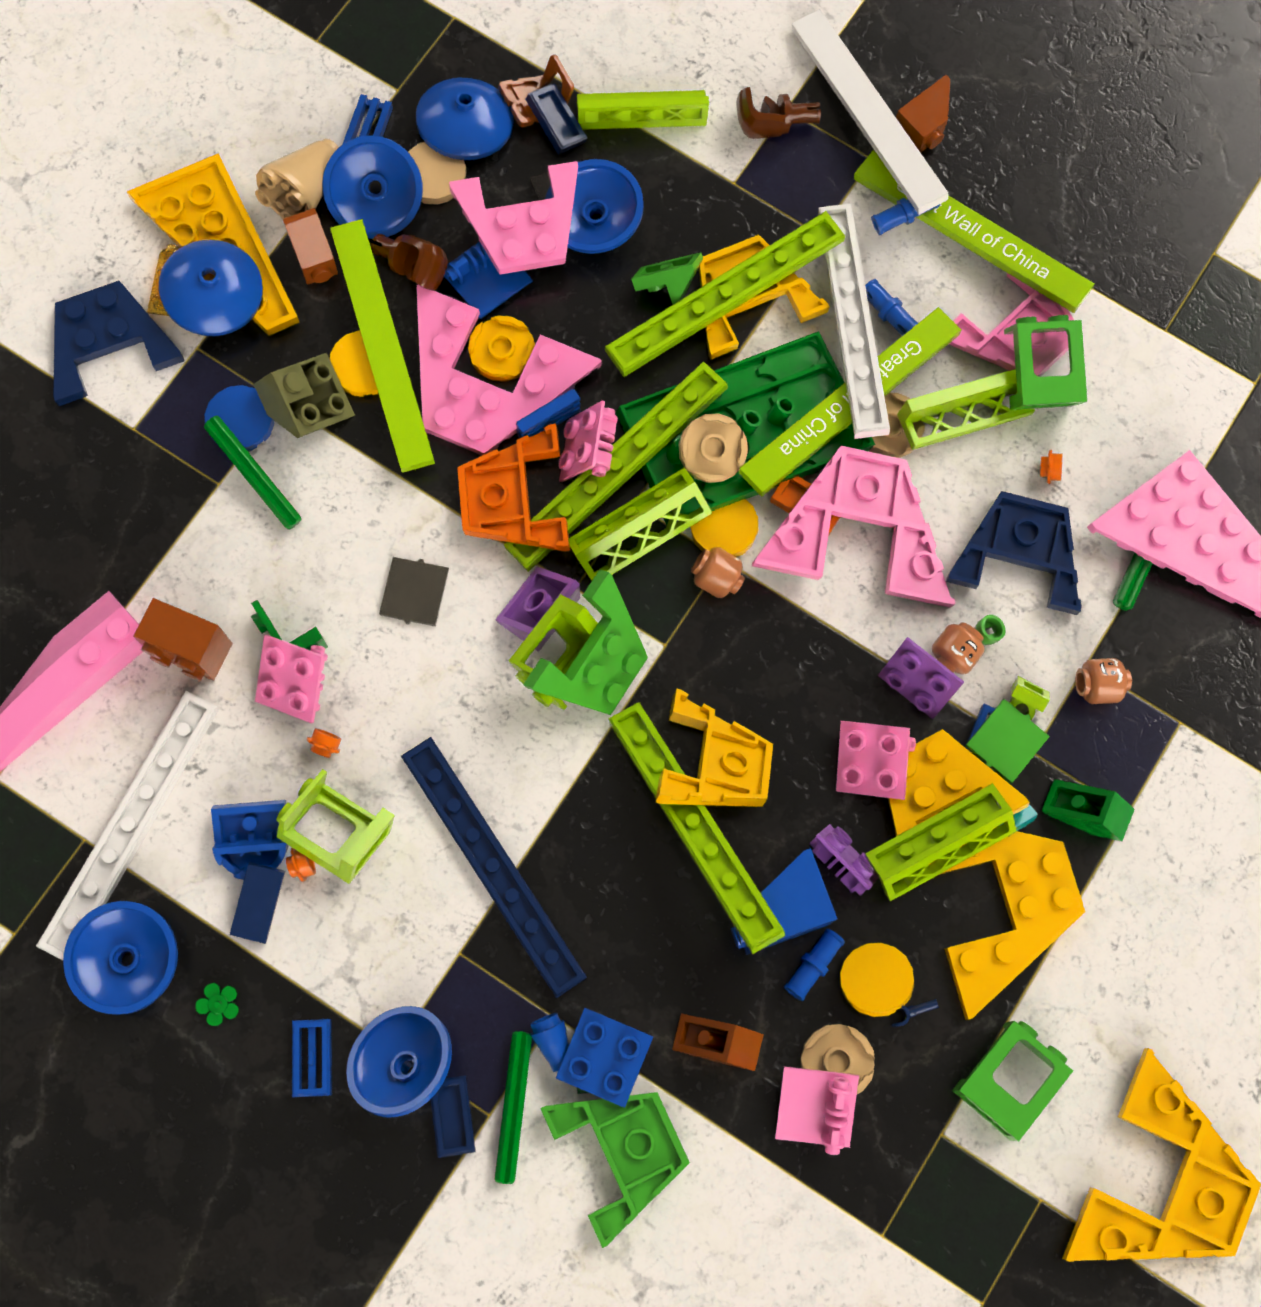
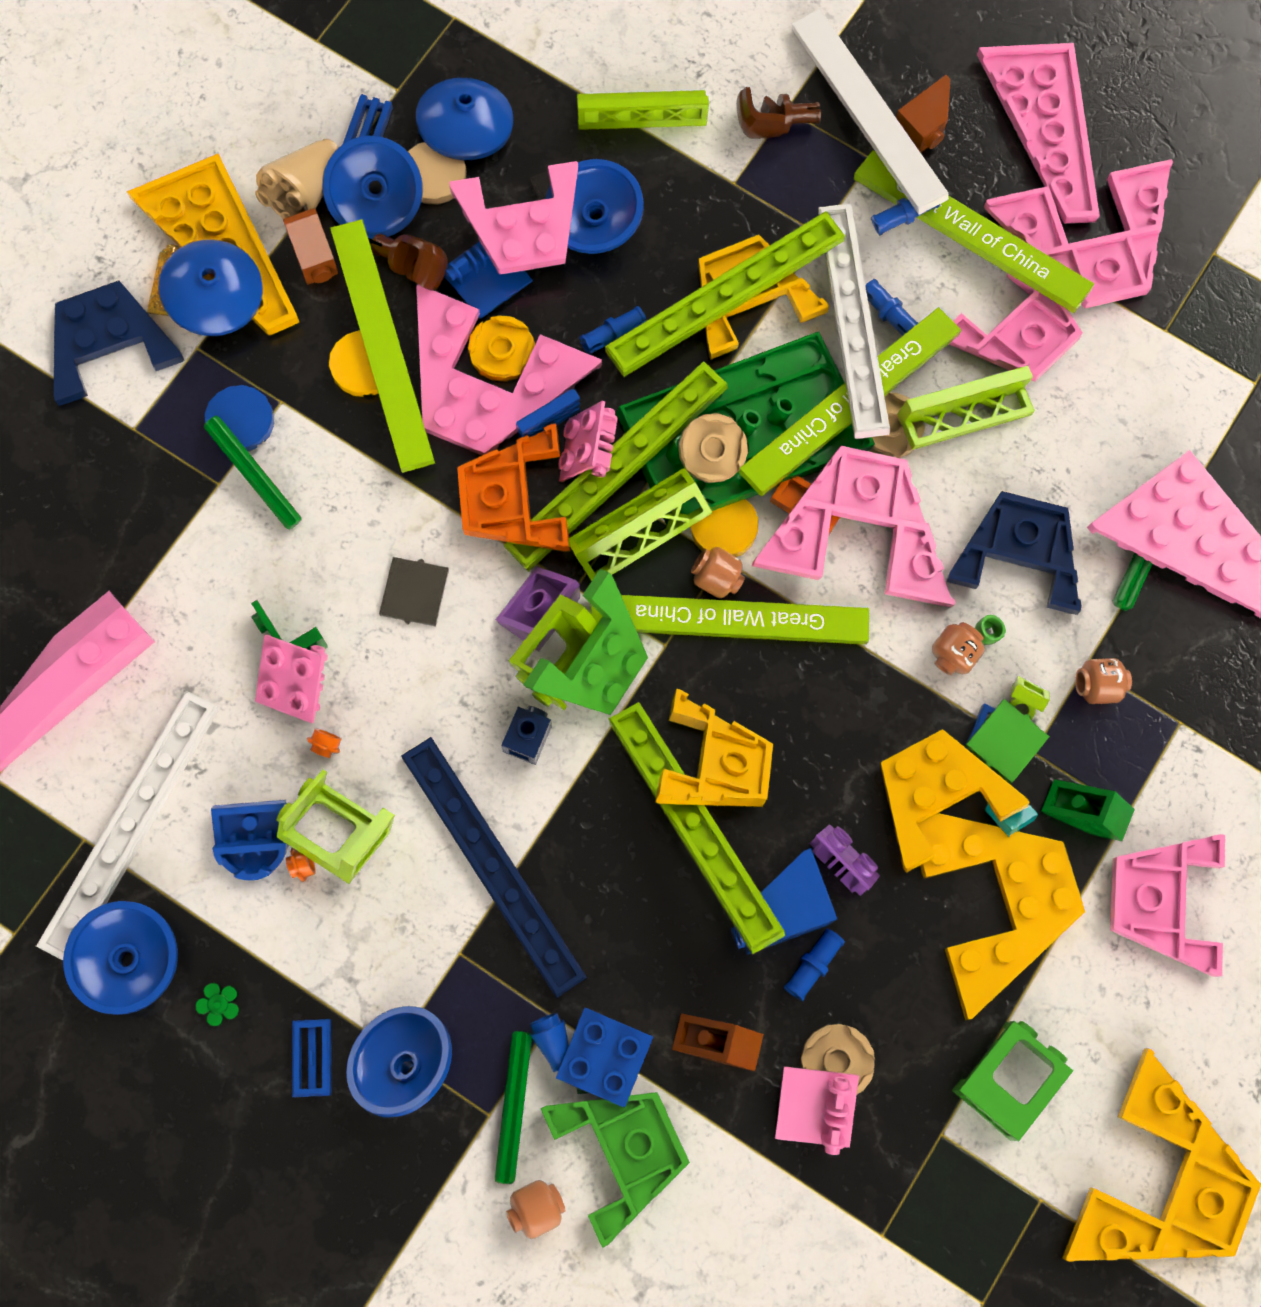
dark orange brick [133,598,233,681] -> none
dark blue tile [229,862,286,944] -> none
olive slope [253,353,355,438] -> none
dark blue tile [431,1075,476,1158] -> none
dark orange piece [498,54,574,127] -> none
dark blue tile [525,83,588,155] -> none
bright green slope [631,252,703,304] -> none
bright pink hinge [836,721,916,800] -> none
yellow tile [840,943,914,1017] -> none
lime fence [866,783,1017,901] -> none
medium lavender hinge [878,637,964,719] -> none
dark blue hand [890,999,939,1027] -> none
bright green window [1004,315,1088,410] -> none
orange plate [1040,450,1063,484] -> none
none -> dark blue brick [501,706,552,765]
none -> nougat head [506,1180,566,1239]
none -> blue pin [579,306,646,355]
none -> lime tile [591,595,869,645]
none -> bright pink wing [977,43,1100,224]
none -> bright pink wing [984,159,1173,308]
none -> bright pink wing [1110,834,1225,977]

